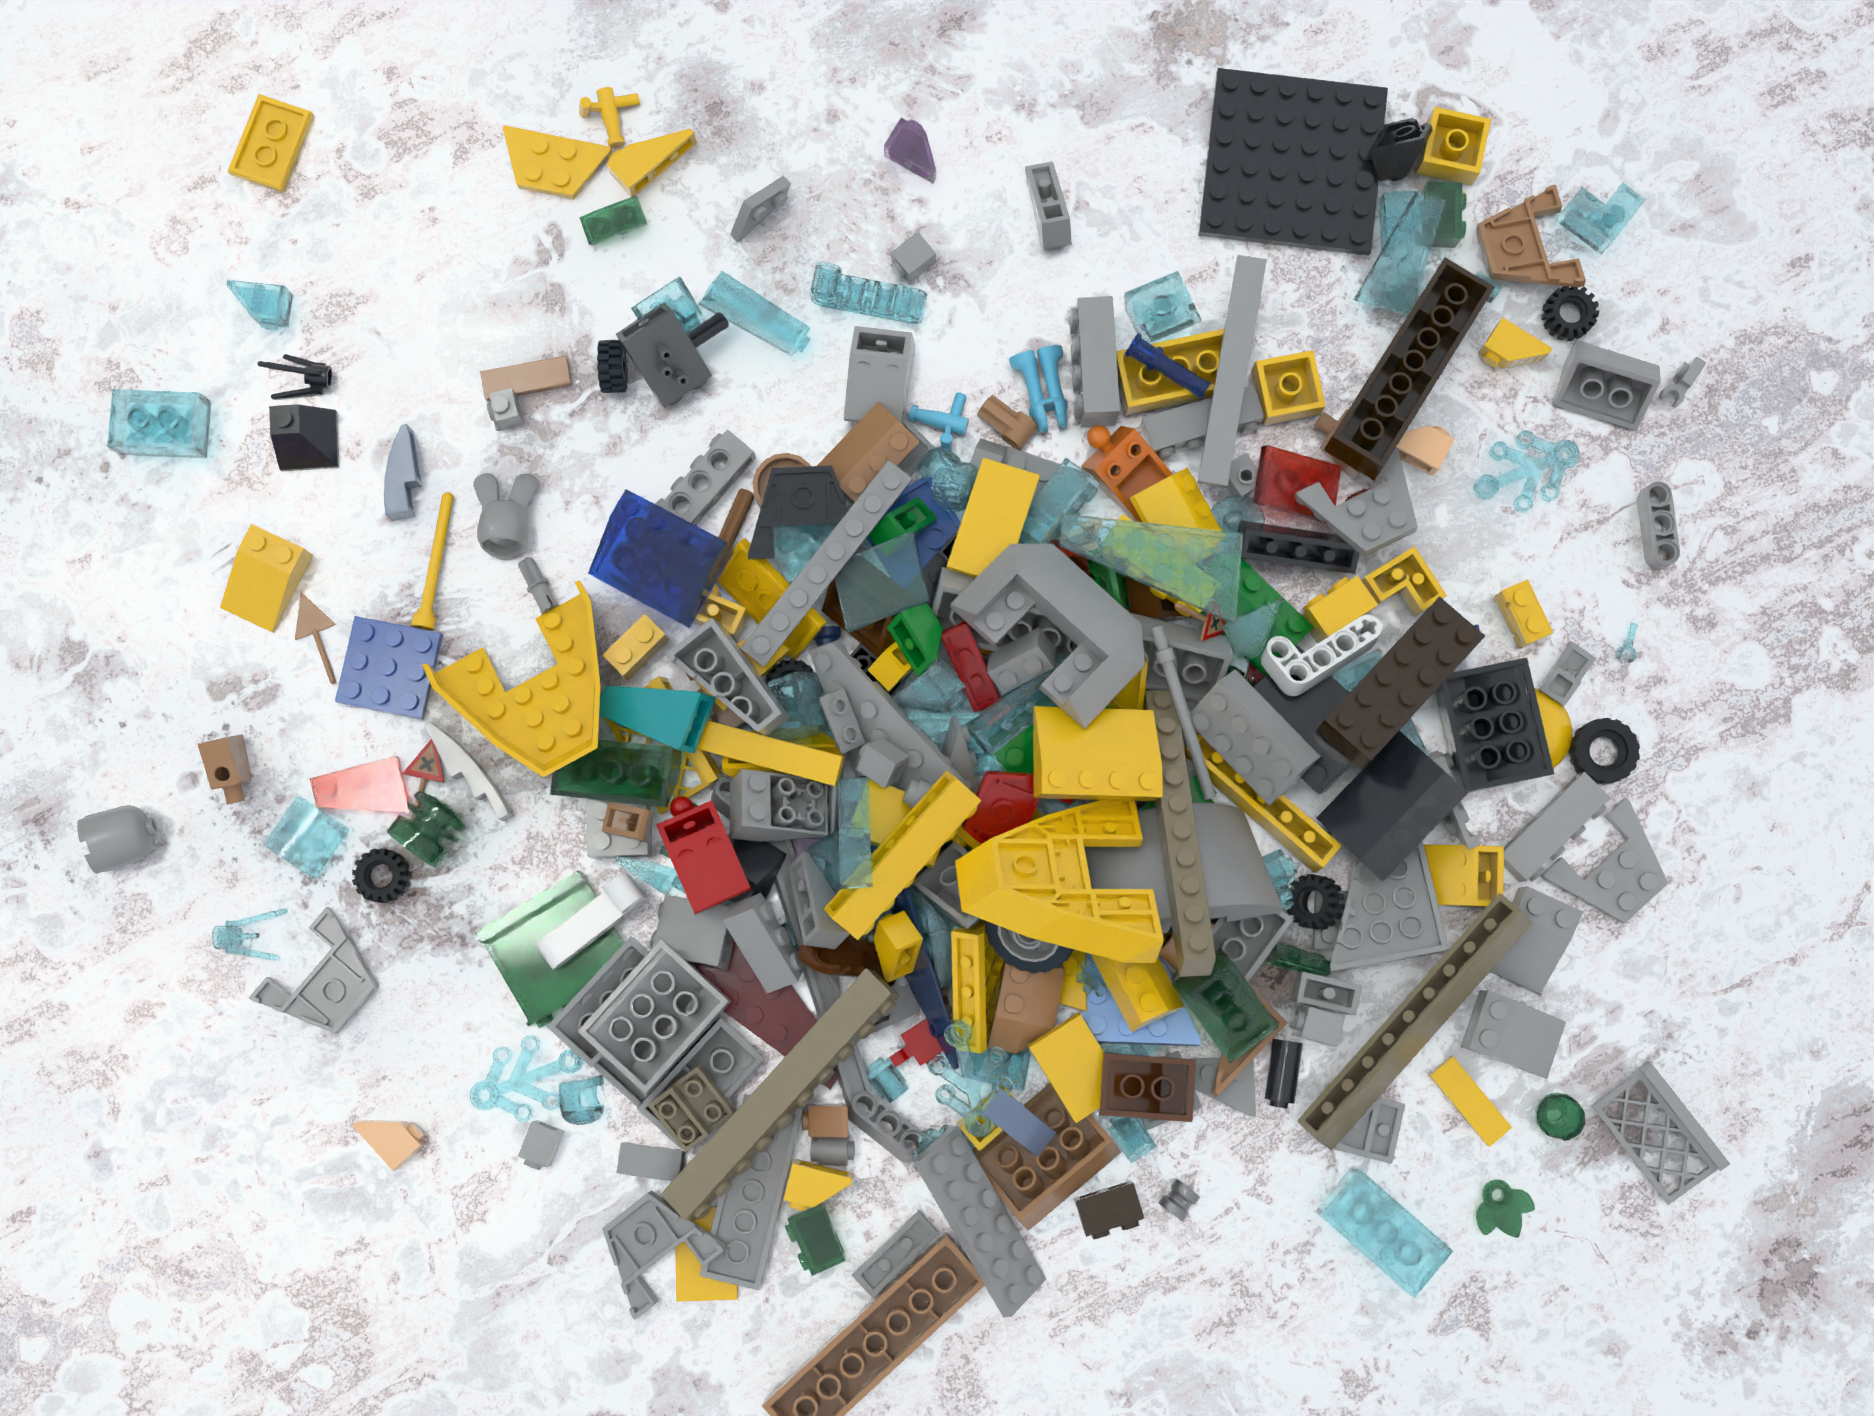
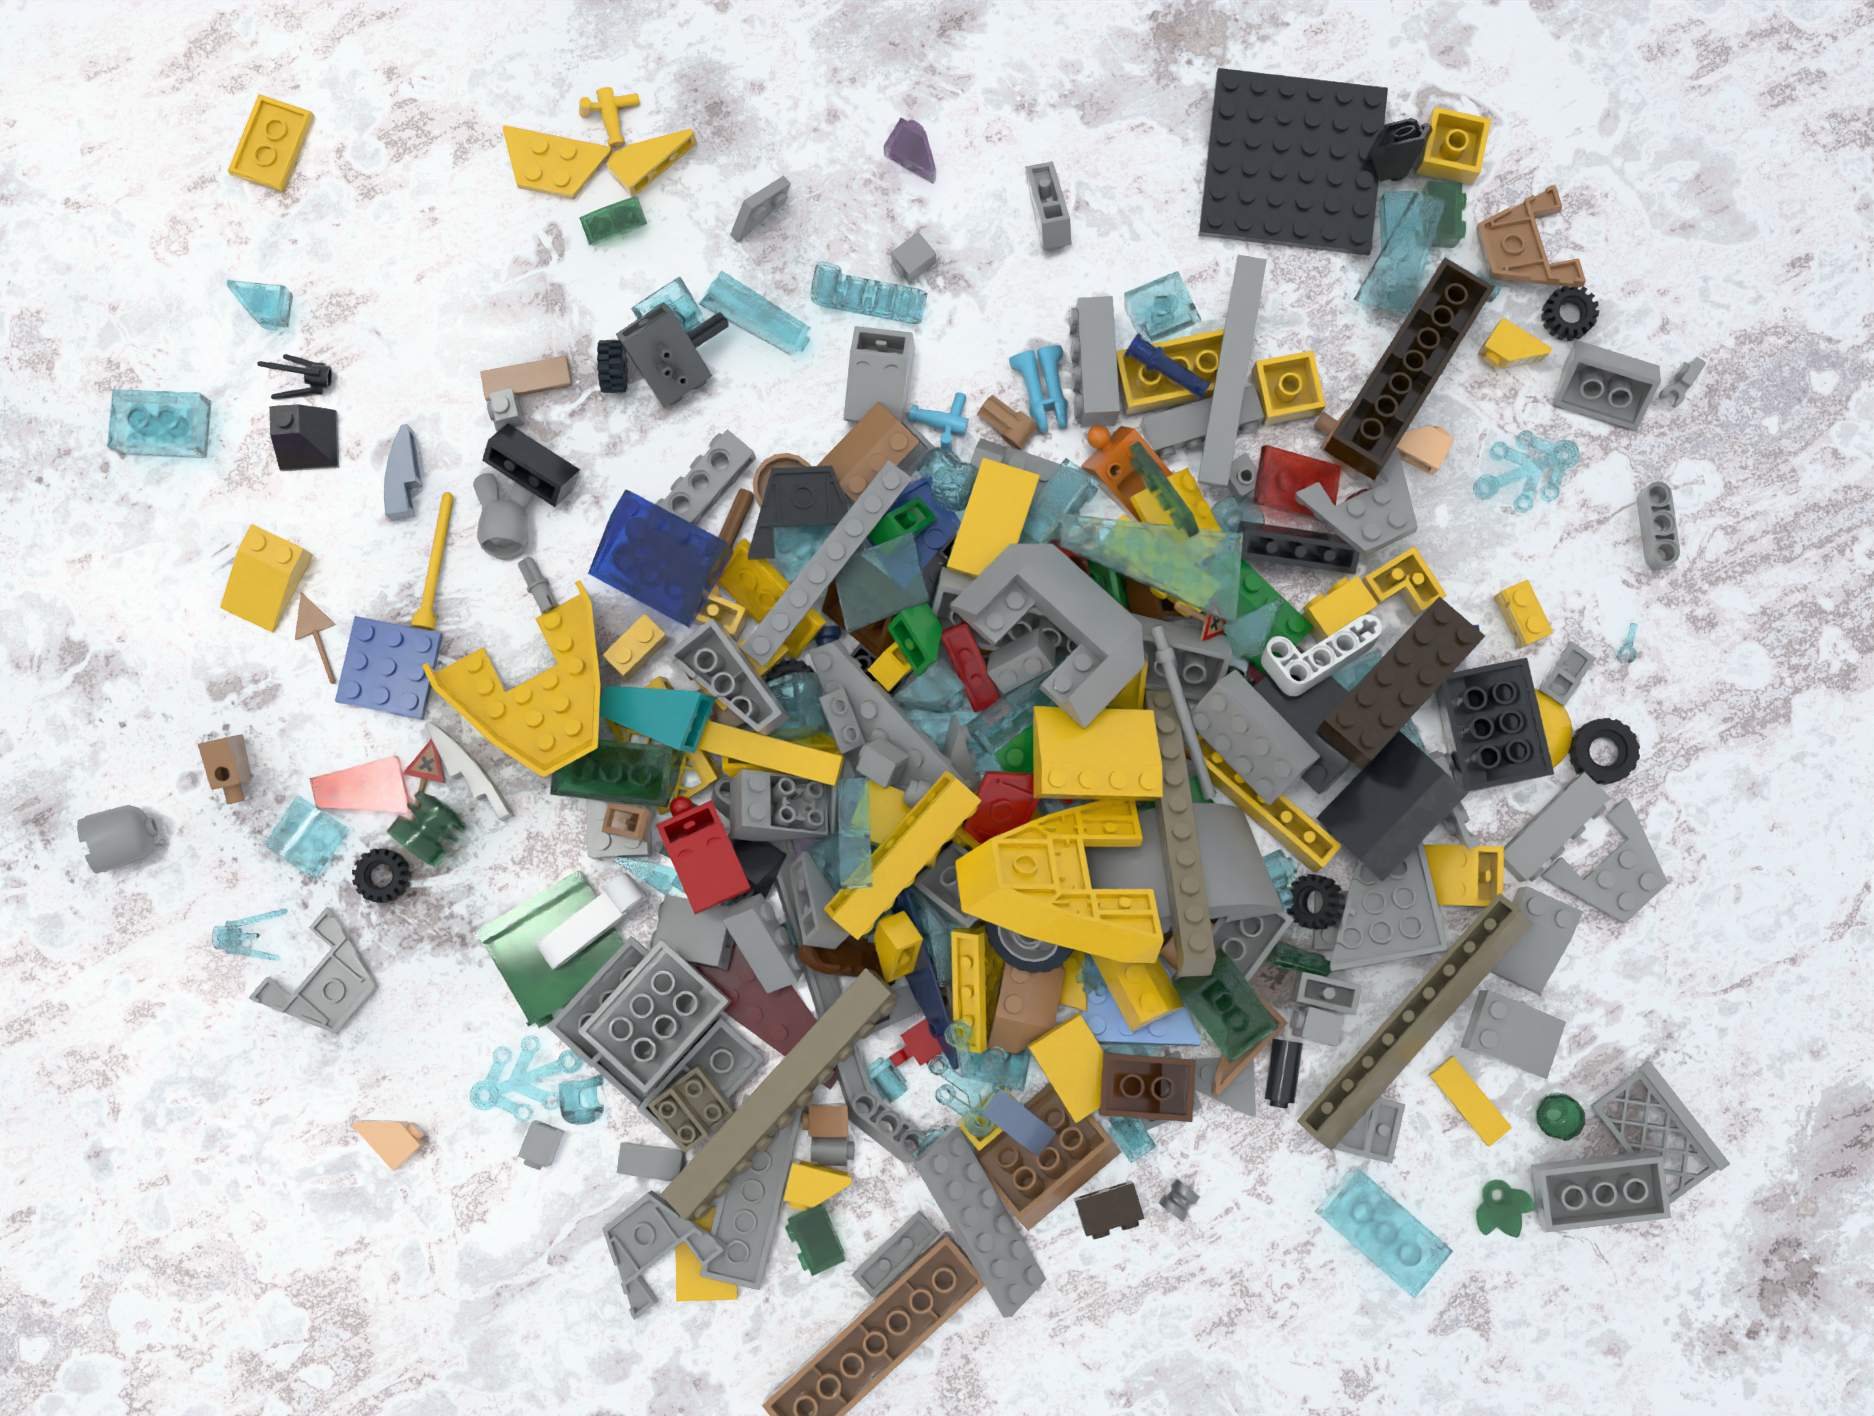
clear light blue brick [1555,182,1646,255] -> none
none -> black brick [482,423,580,507]
none -> clear green plate [1129,441,1200,538]
none -> light grey brick [1531,1151,1671,1232]

